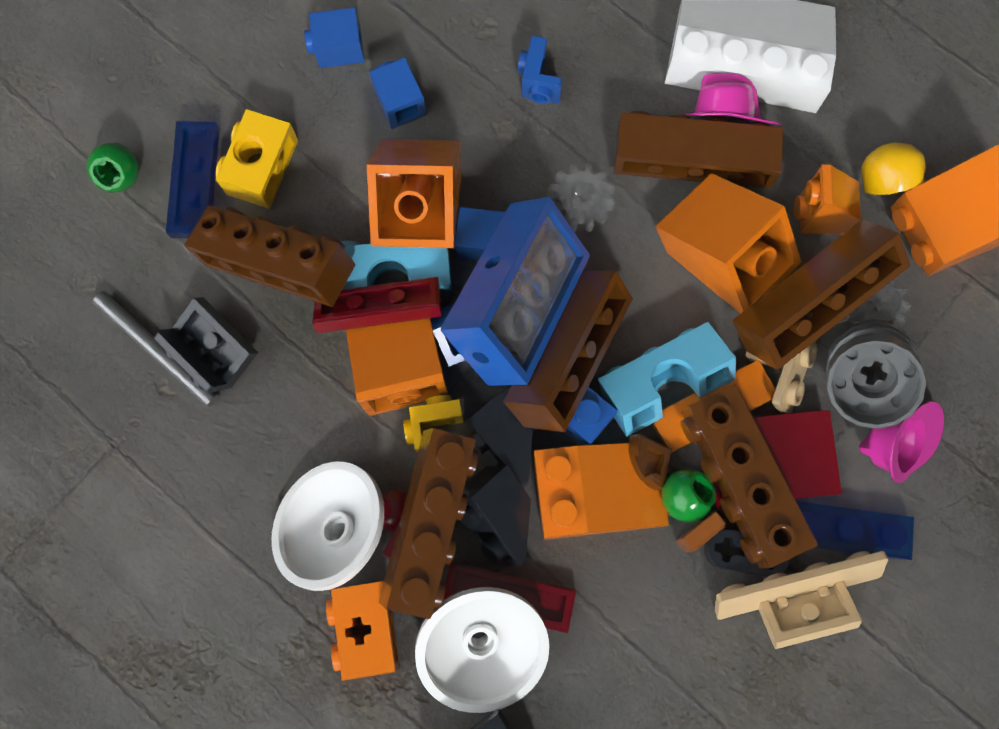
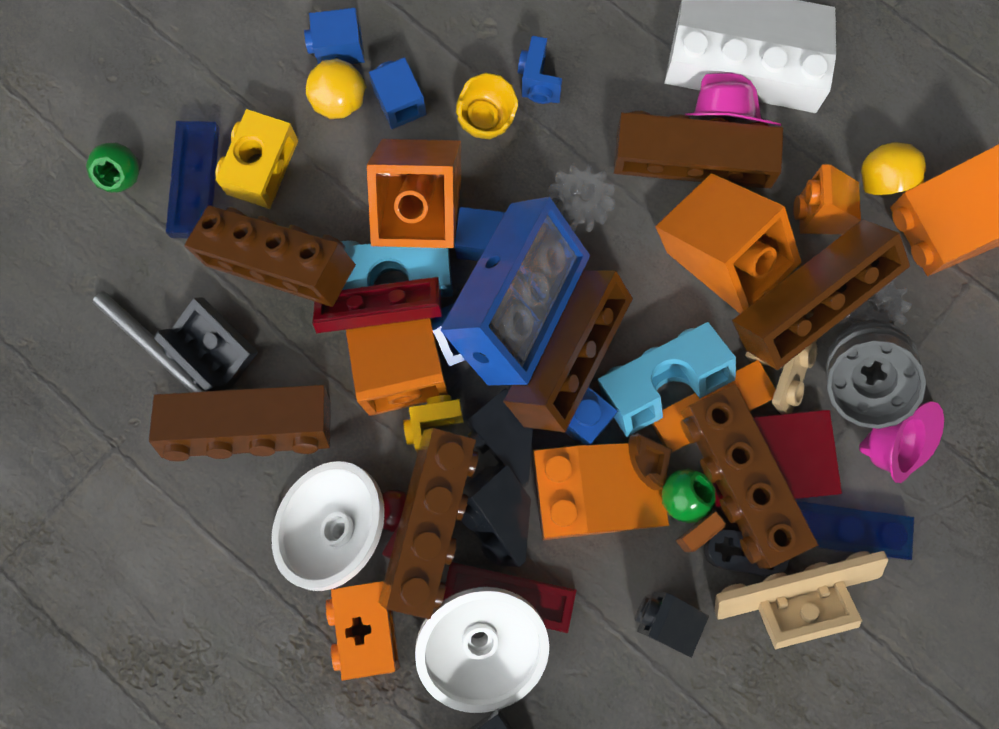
none -> reddish brown brick [149,385,331,461]
none -> yellow hair [306,59,367,119]
none -> yellow hair [456,73,518,140]
none -> black slope [635,592,709,658]

